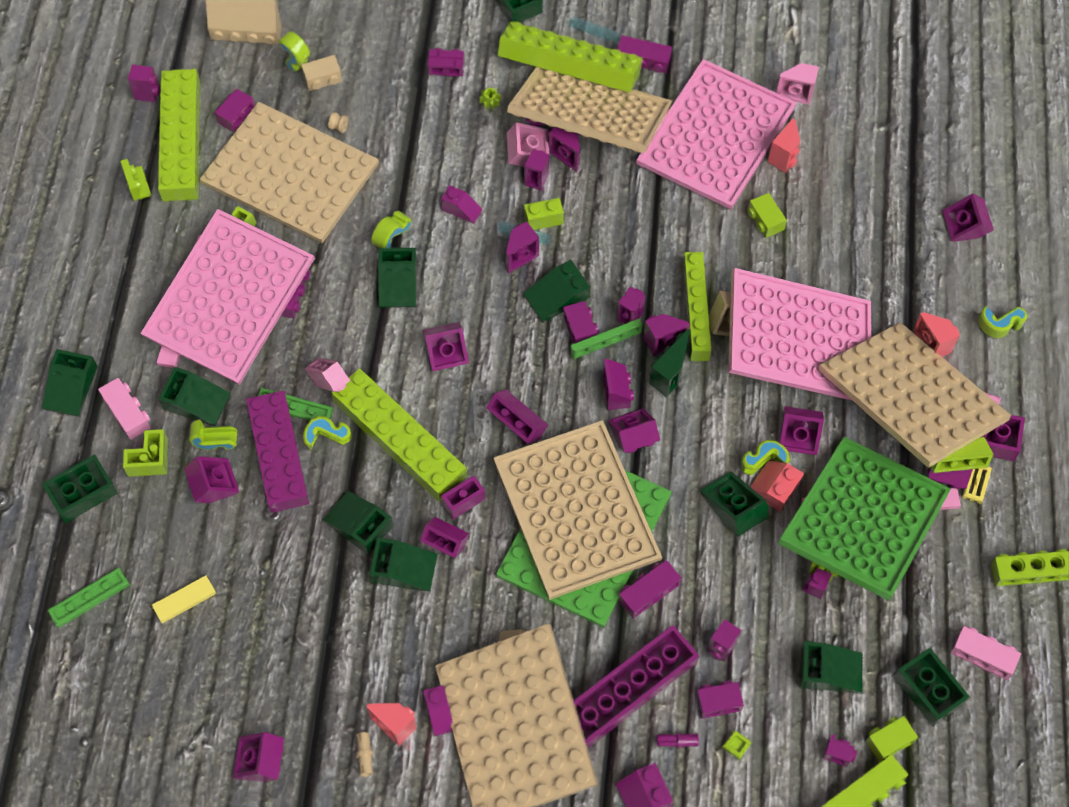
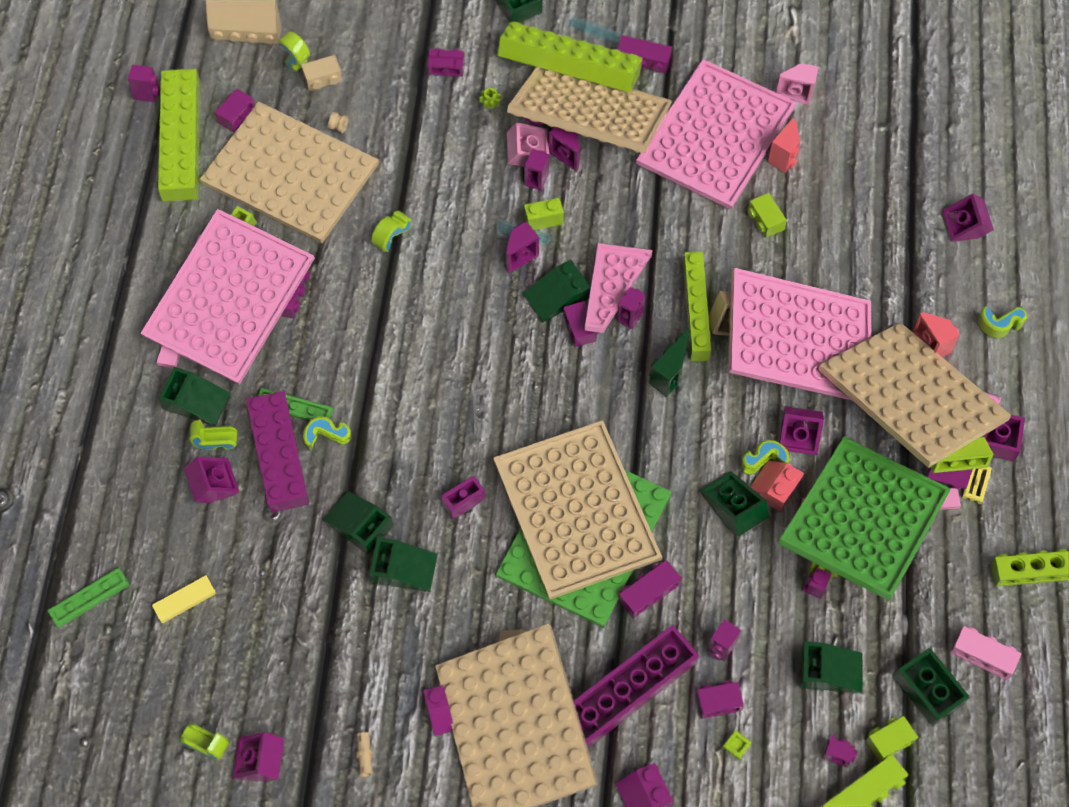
dark green slope [42,349,98,417] -> none
dark green brick [42,454,118,524] -> none
bright pink brick [98,378,150,440] -> none
lime bracket [121,159,151,201] -> none
lime brick [123,429,168,477] -> none
bright pink brick [305,358,350,392] -> none
lime brick [331,368,467,502] -> none
coral slope [367,703,417,746] -> none
dark green slope [378,248,417,308] -> none
magenta brick [420,517,470,558] -> none
magenta slope [423,322,469,371] -> none
magenta slope [441,185,482,224] -> none
magenta brick [486,389,548,444] -> none
bright green tile [570,318,642,359] -> none
magenta slope [602,359,634,410] -> none
magenta slope [608,408,660,453] -> none
magenta slope [643,314,690,356] -> none
magenta axle [656,732,699,749] -> none
none -> lime animal [180,723,230,761]
none -> bright pink wing [585,243,653,333]

